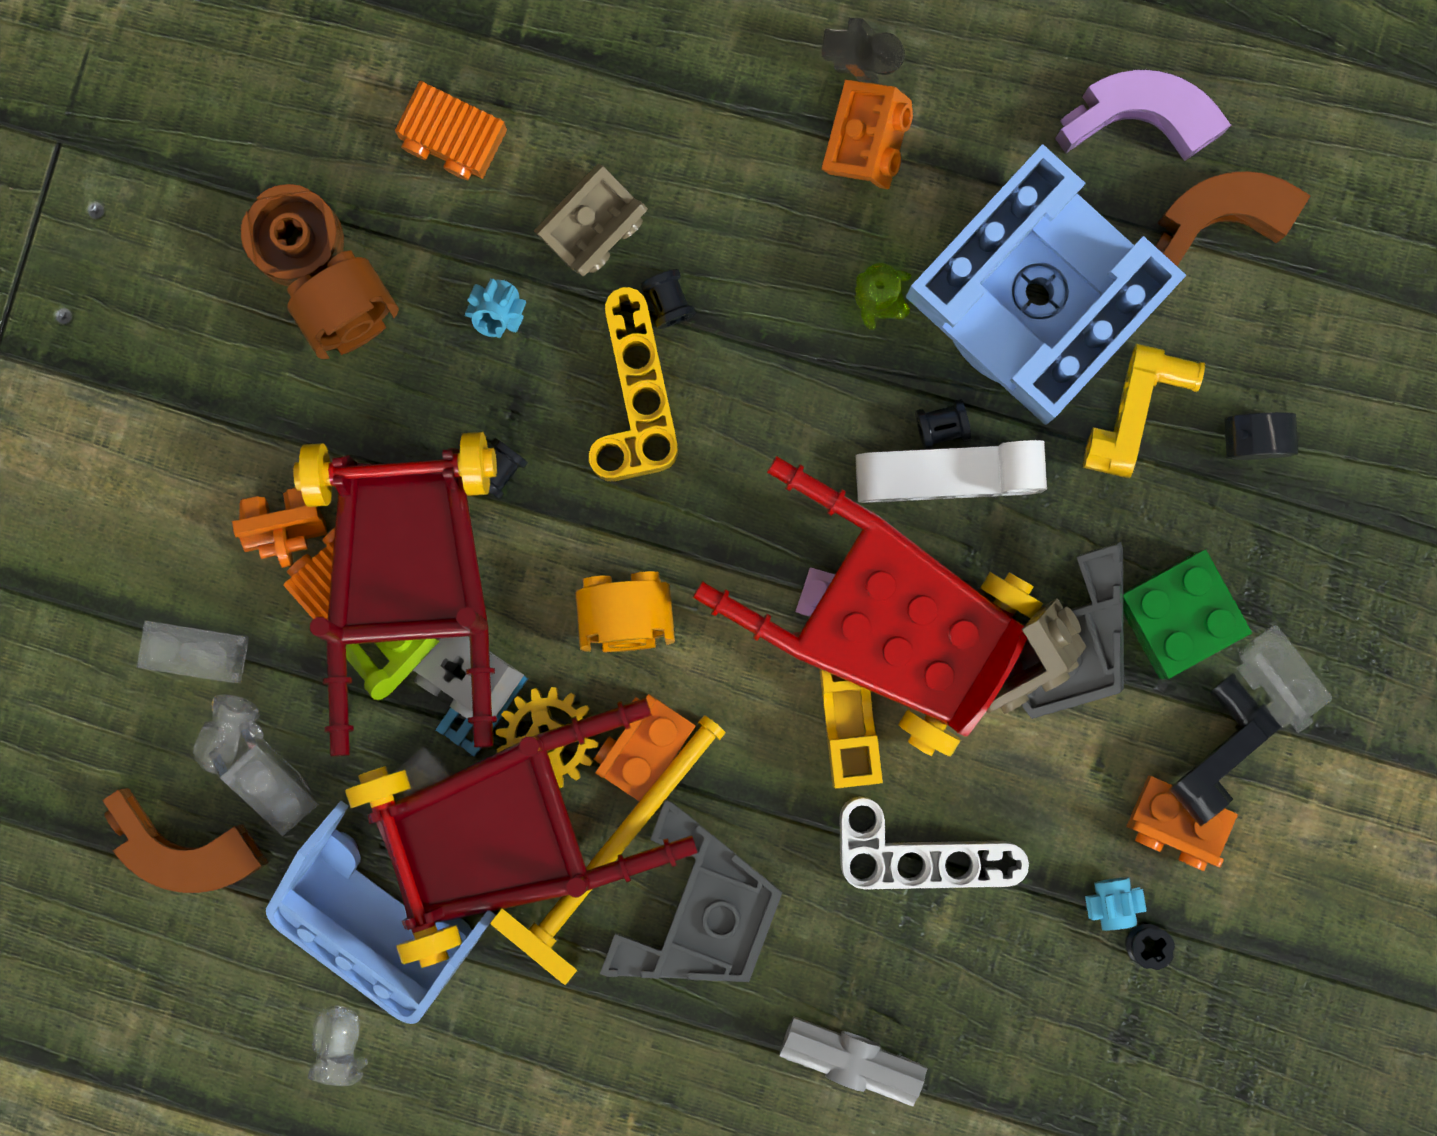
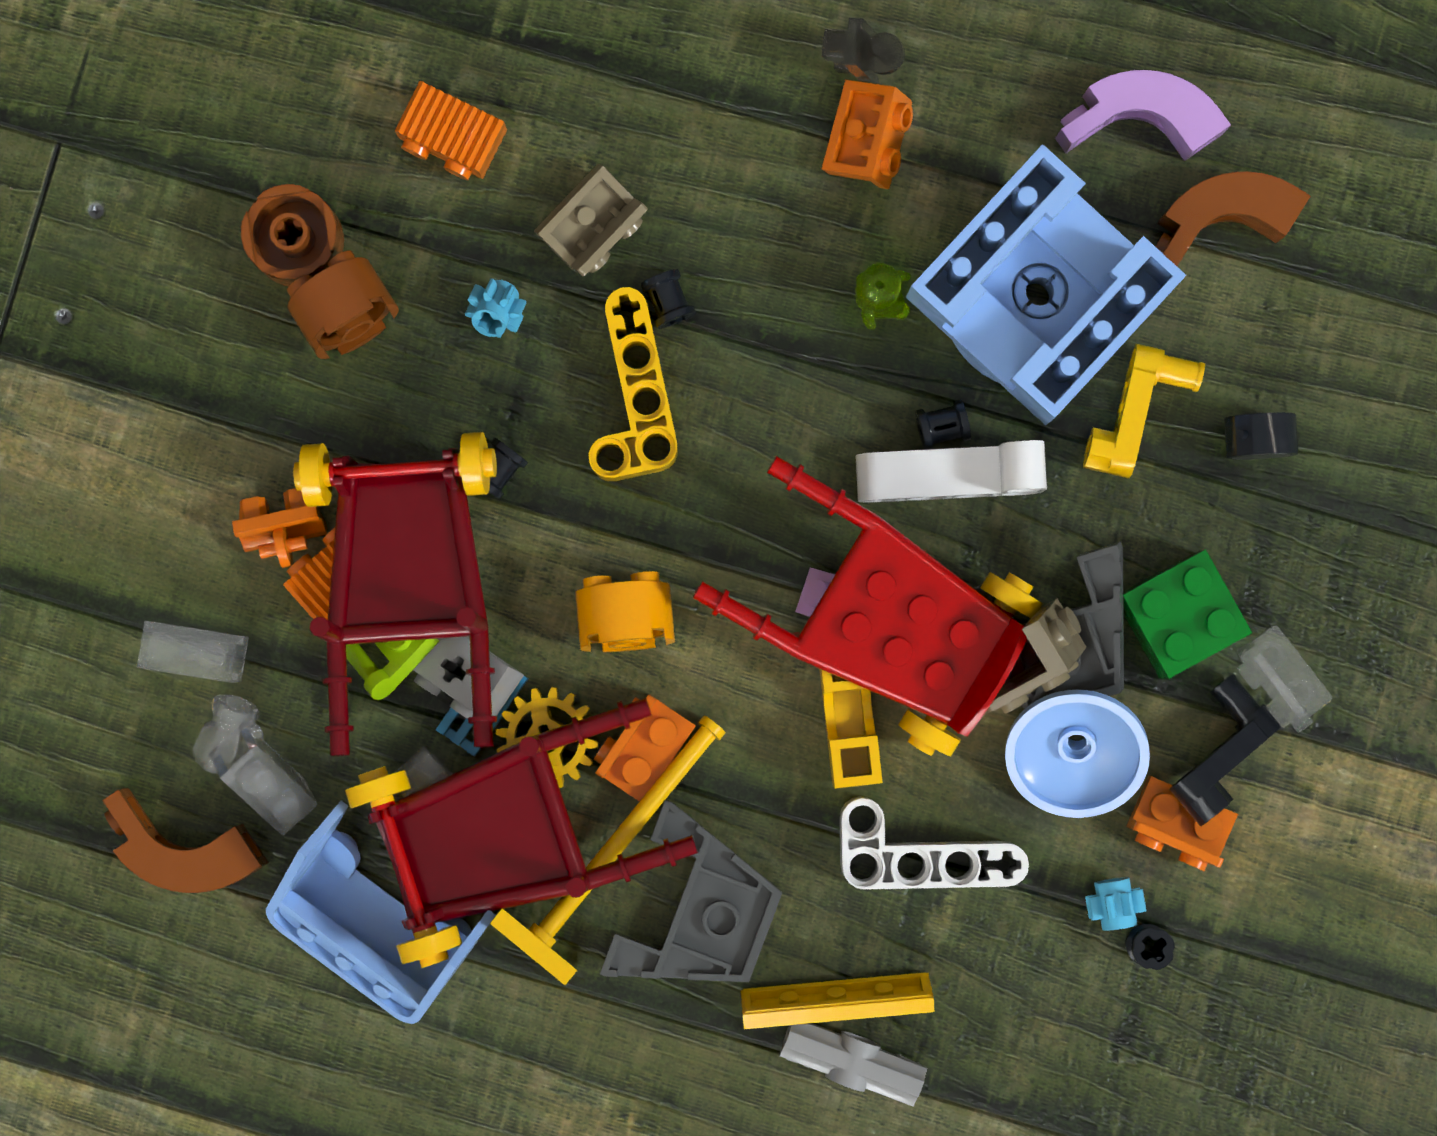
clear animal [308,1005,368,1086] -> none
none -> yellow tile [741,972,935,1029]
none -> light blue dish [1005,690,1150,818]

